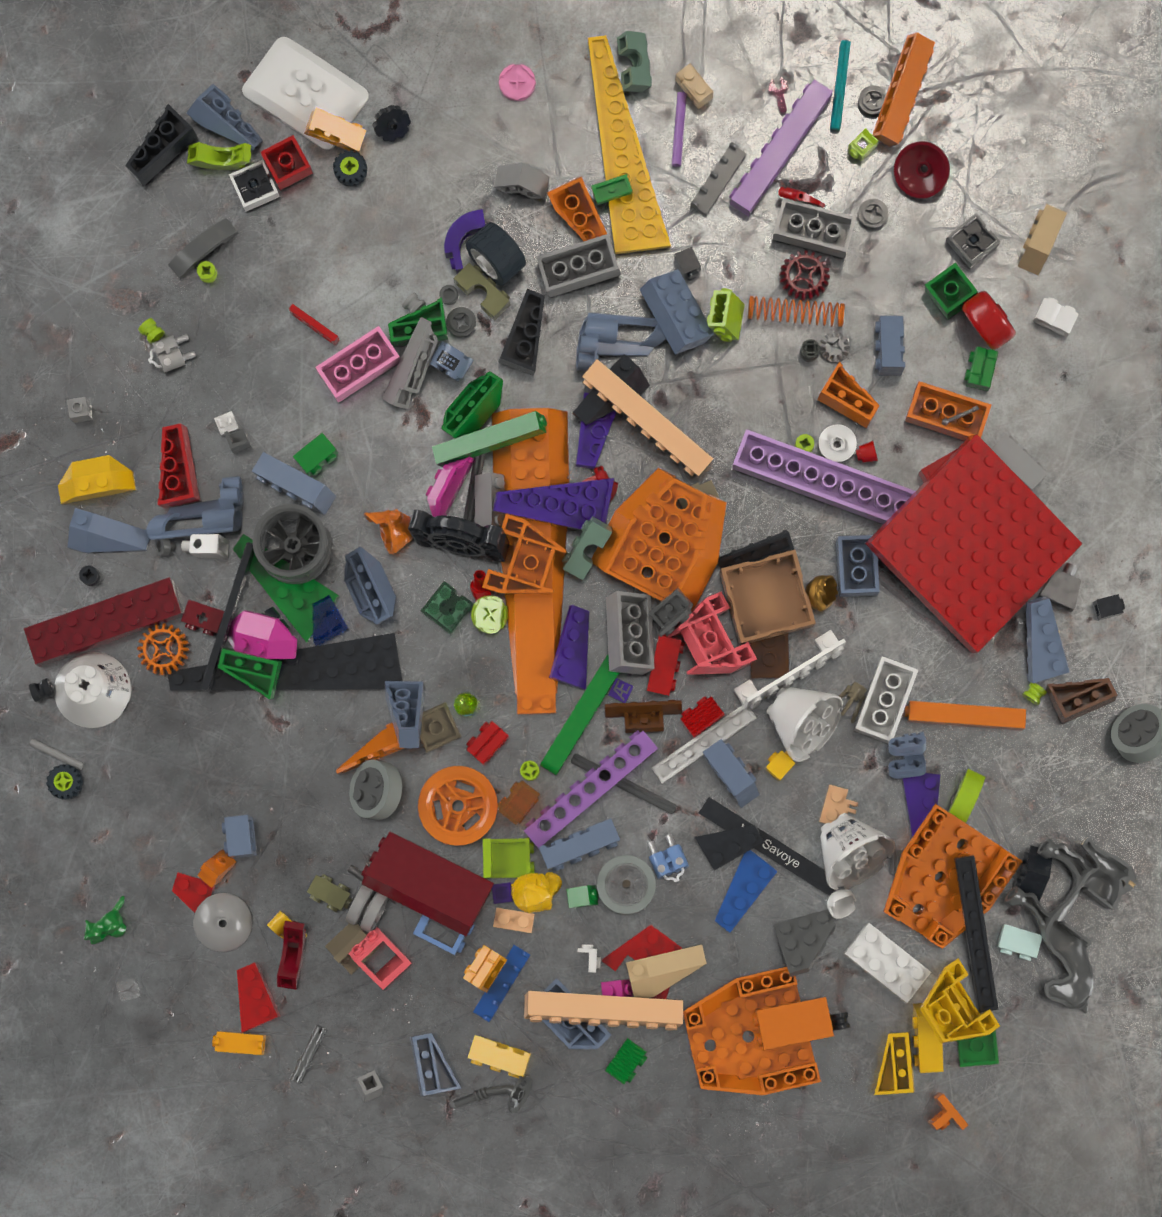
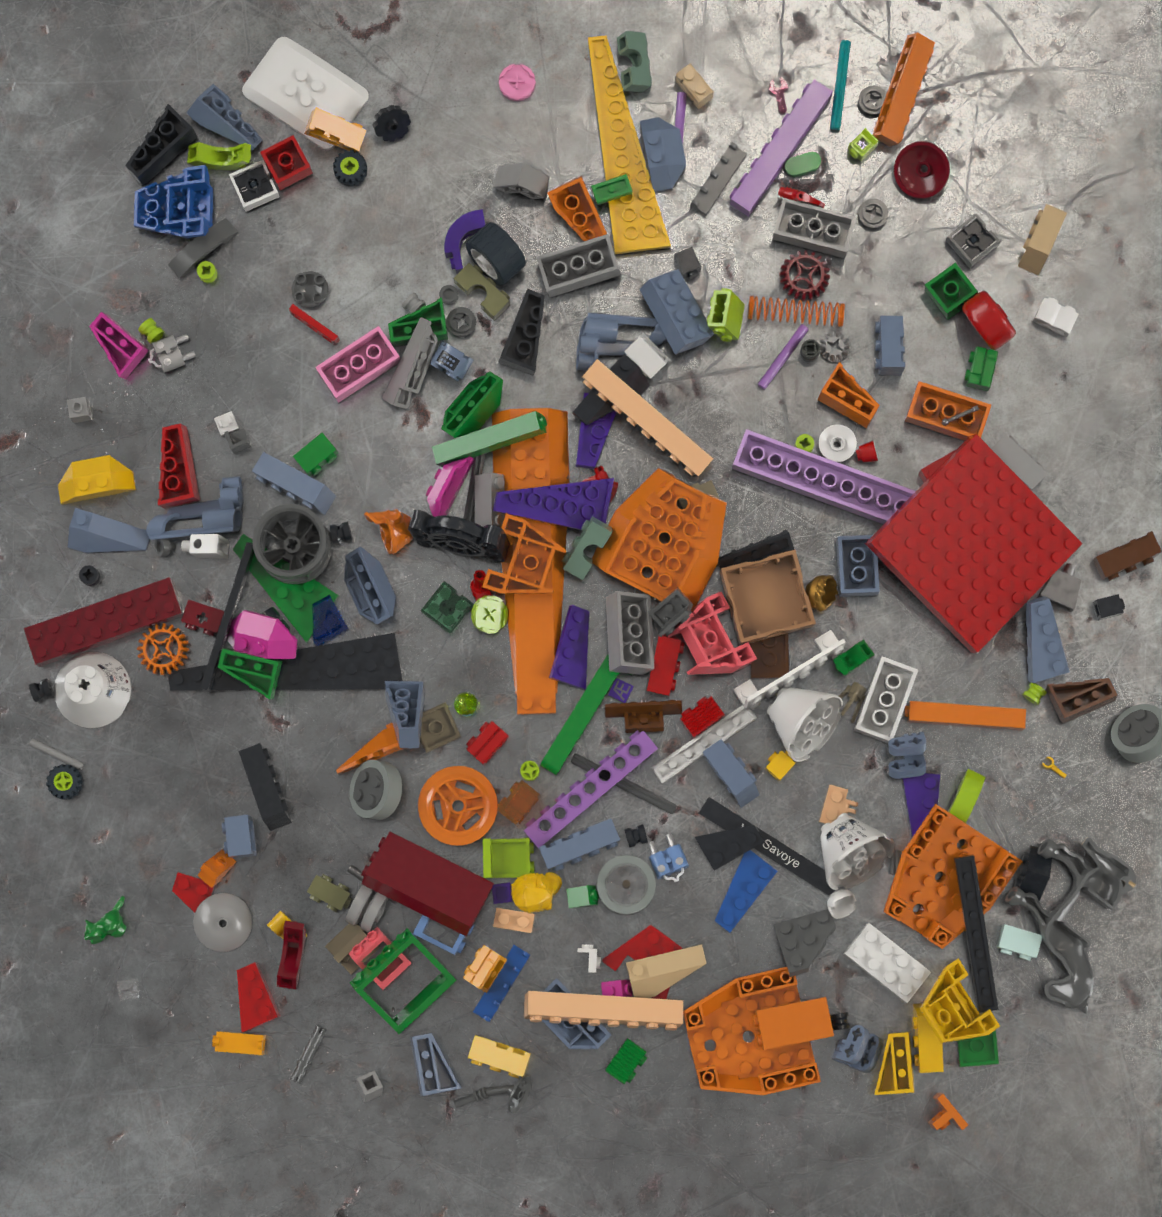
none -> dark pink wedge [89,312,150,379]
none -> blue wedge [134,165,213,238]
none -> black wedge [238,743,292,831]
none -> dark grey dish [291,271,328,308]
none -> black wheel [329,521,352,544]
none -> green window [349,928,456,1034]
none -> white brick [624,332,670,379]
none -> black wheel [624,824,648,848]
none -> sand blue wedge [640,117,687,192]
none -> medium lavender piece [758,324,809,390]
none -> tile [784,152,821,177]
none -> sand blue piece [832,1025,884,1073]
none -> green brick [833,640,875,676]
none -> yellow hand [1042,757,1067,778]
none -> reddish brown wedge [1093,531,1162,581]

